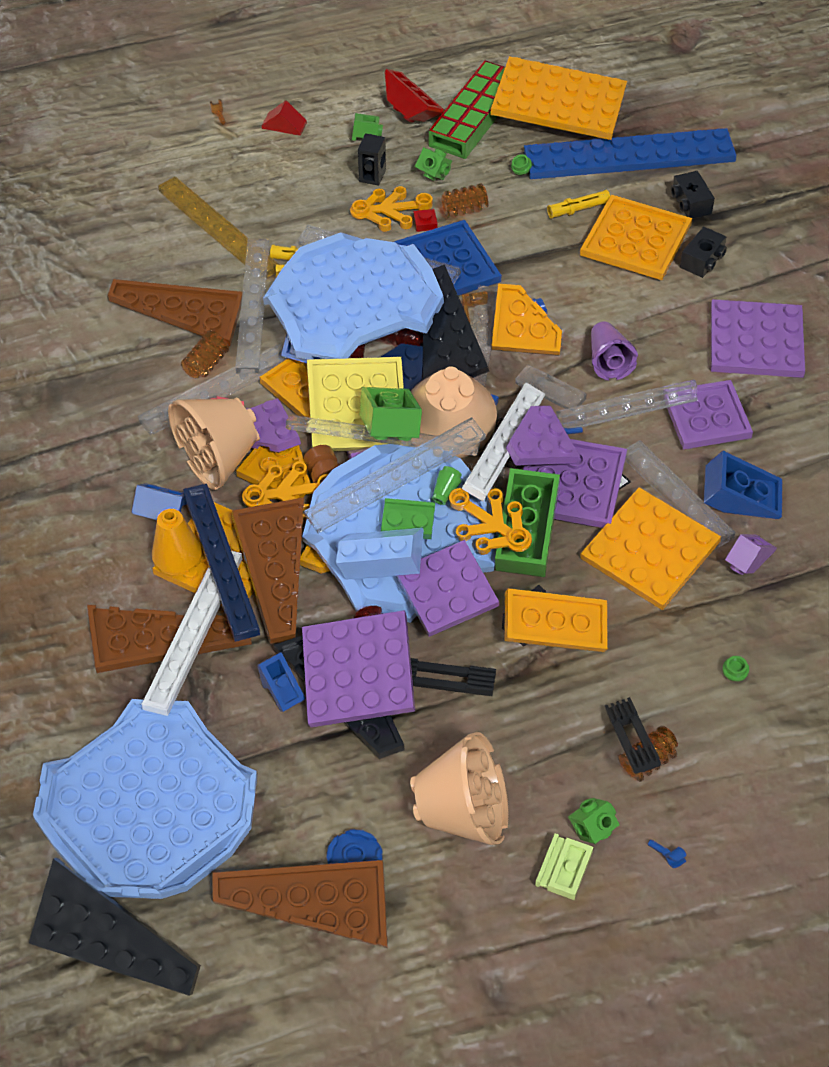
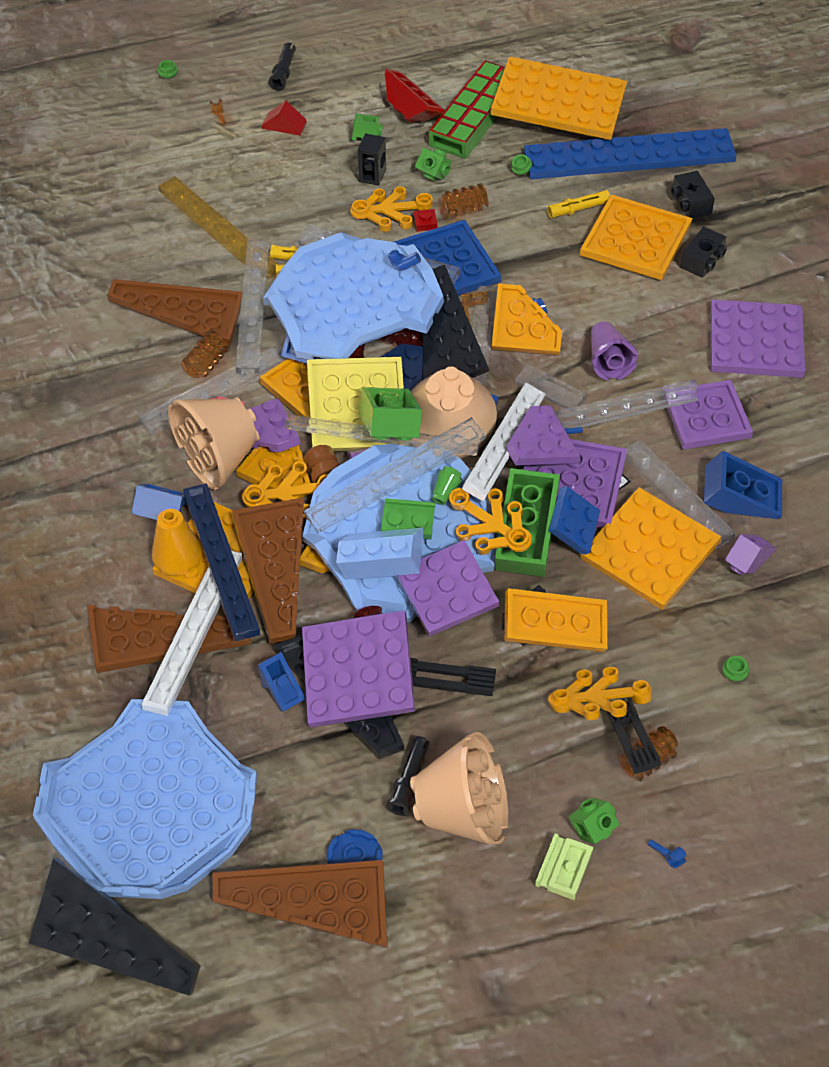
none -> bright green plate [158,60,178,79]
none -> black pin [268,42,296,91]
none -> black pin [386,736,430,816]
none -> blue arm [388,250,421,270]
none -> light orange plant [548,667,652,720]
none -> blue plate [549,486,600,555]

